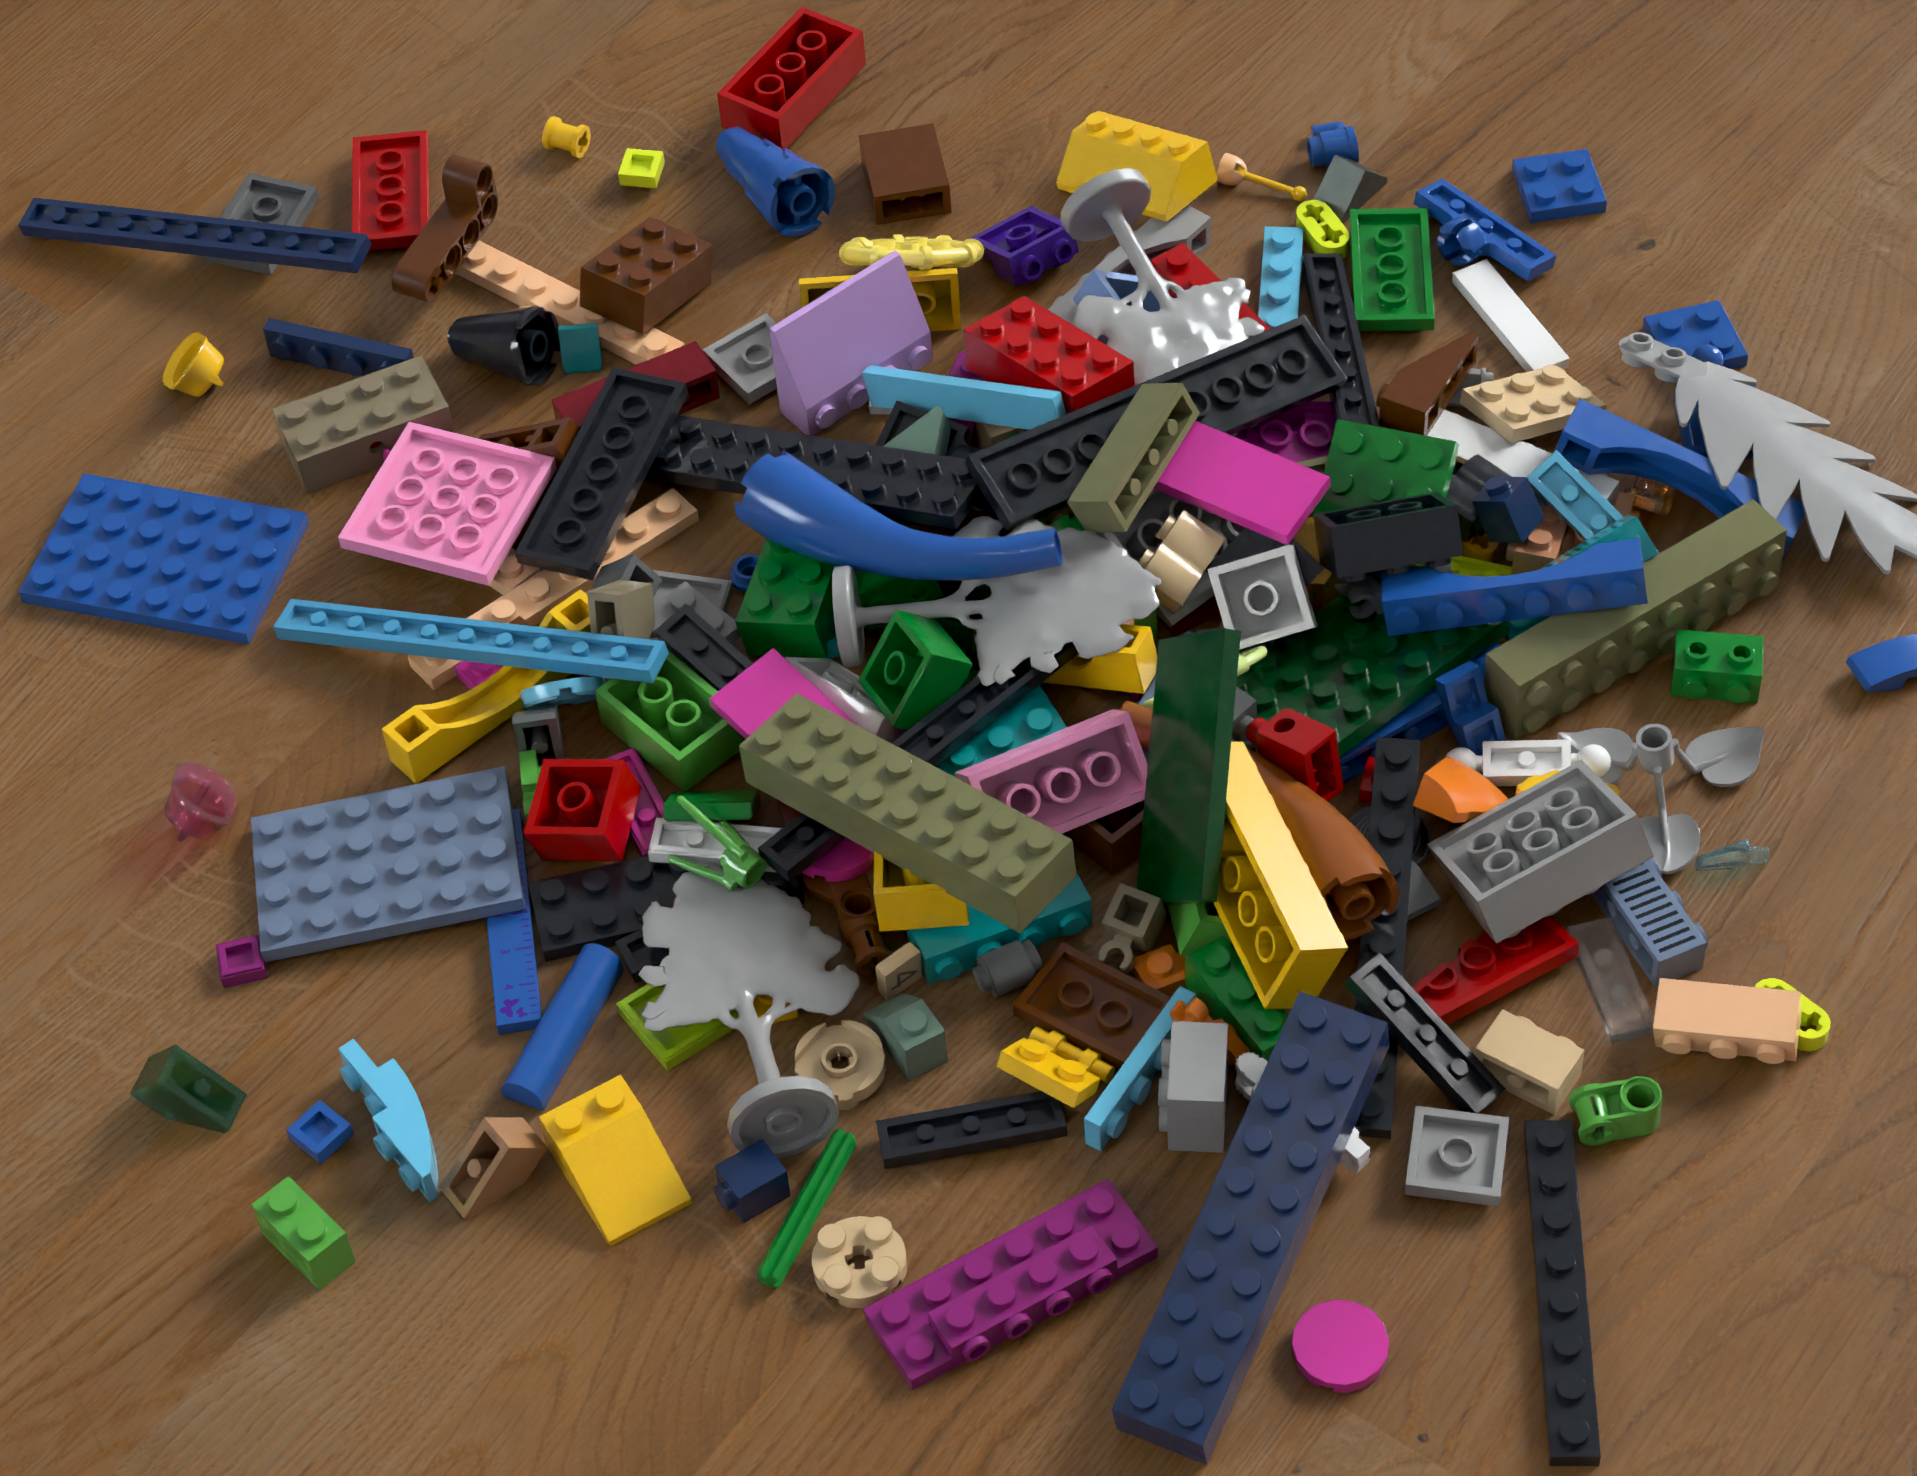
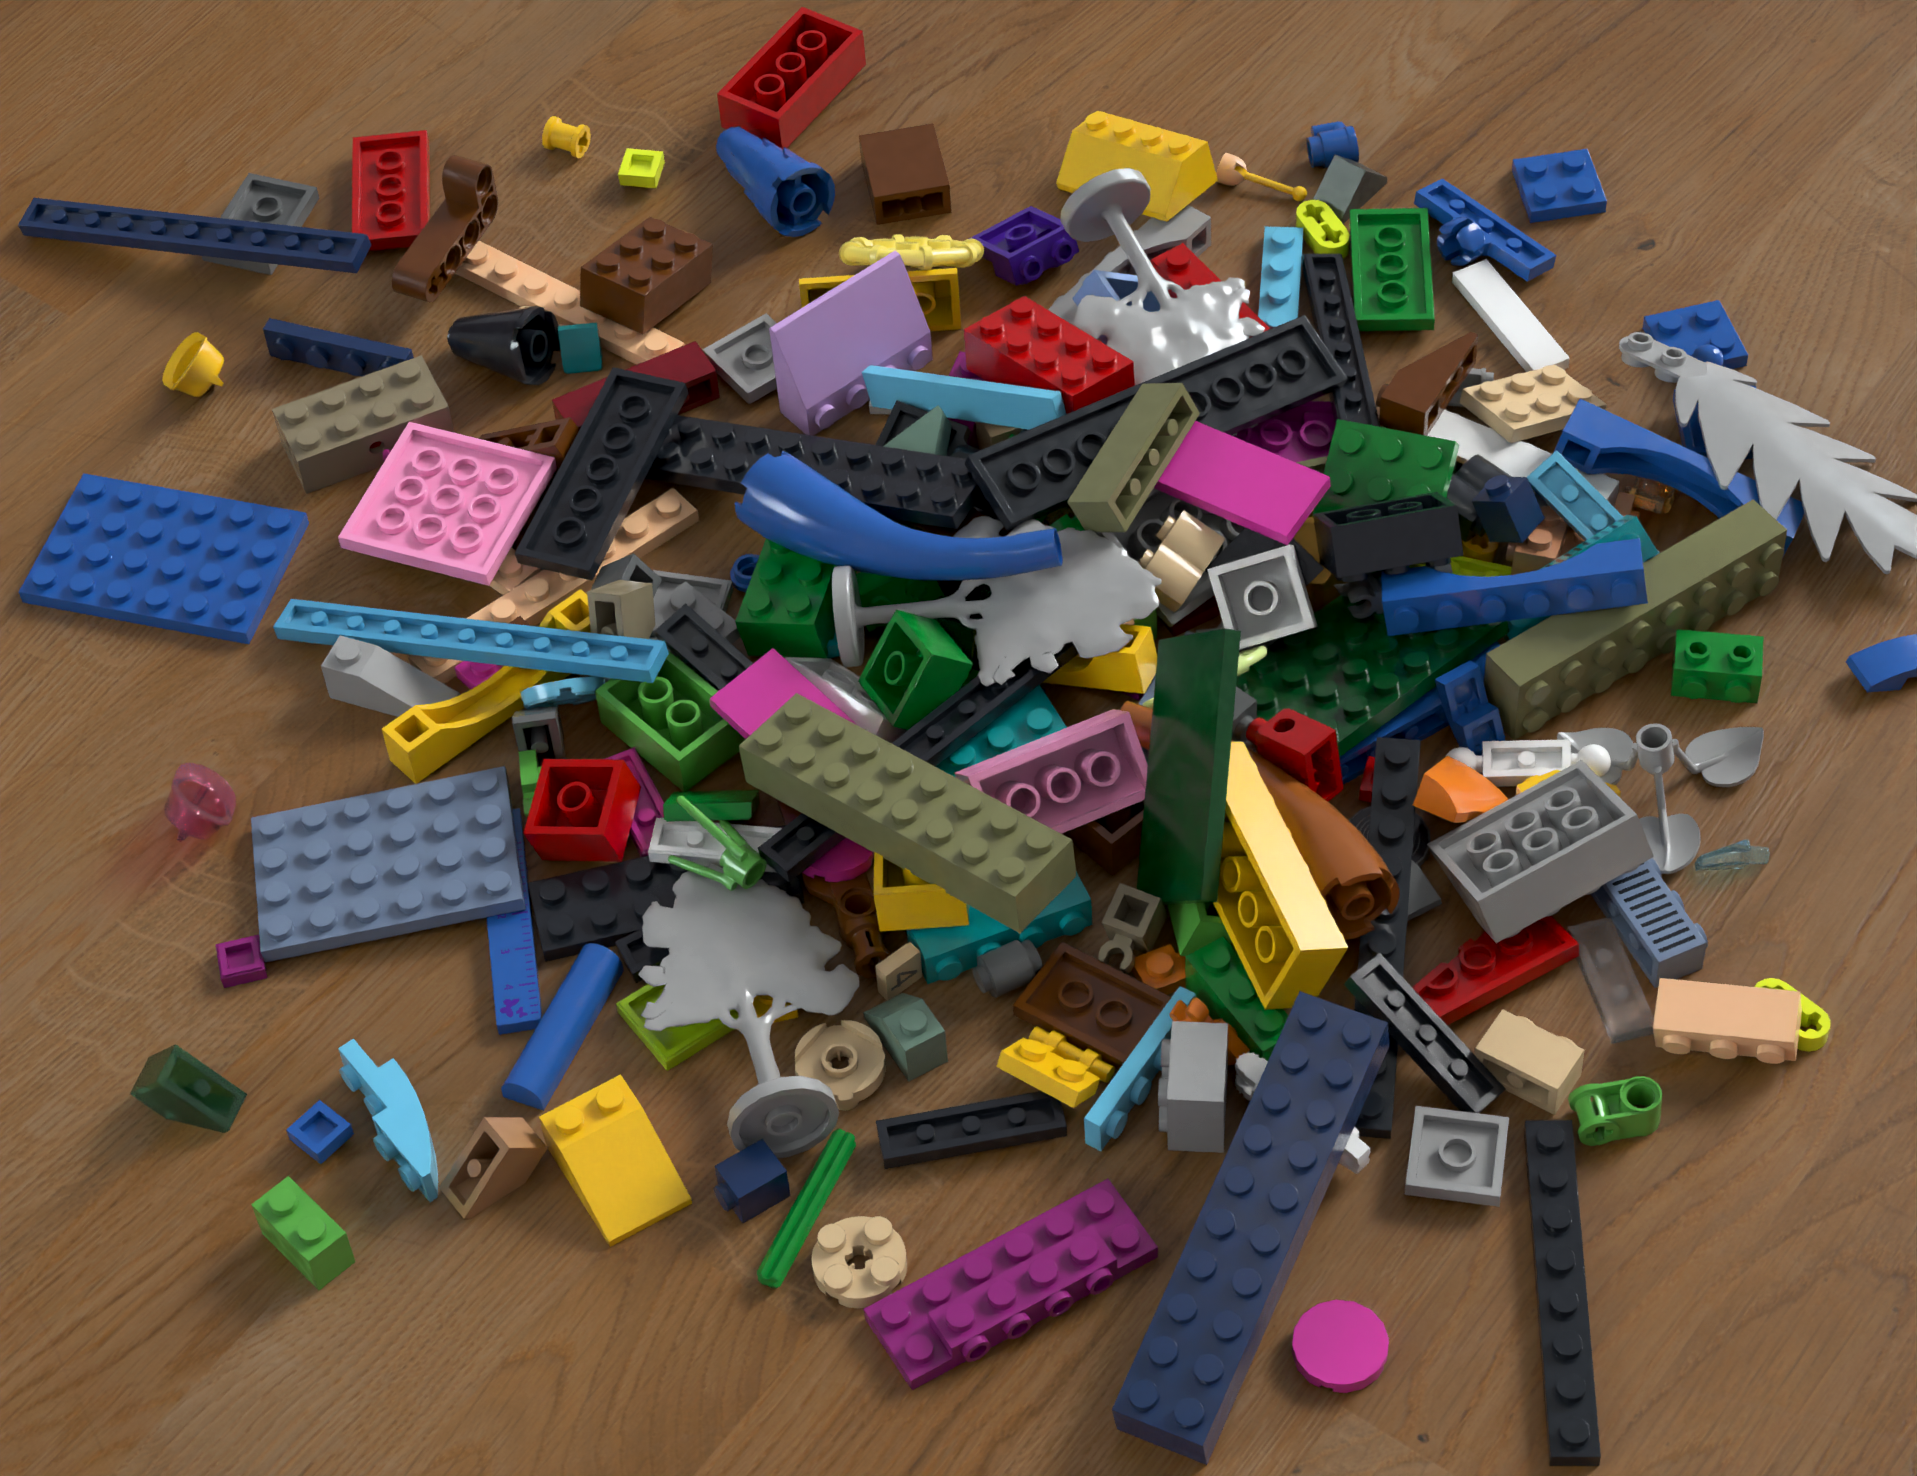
none -> light grey slope [321,636,460,717]

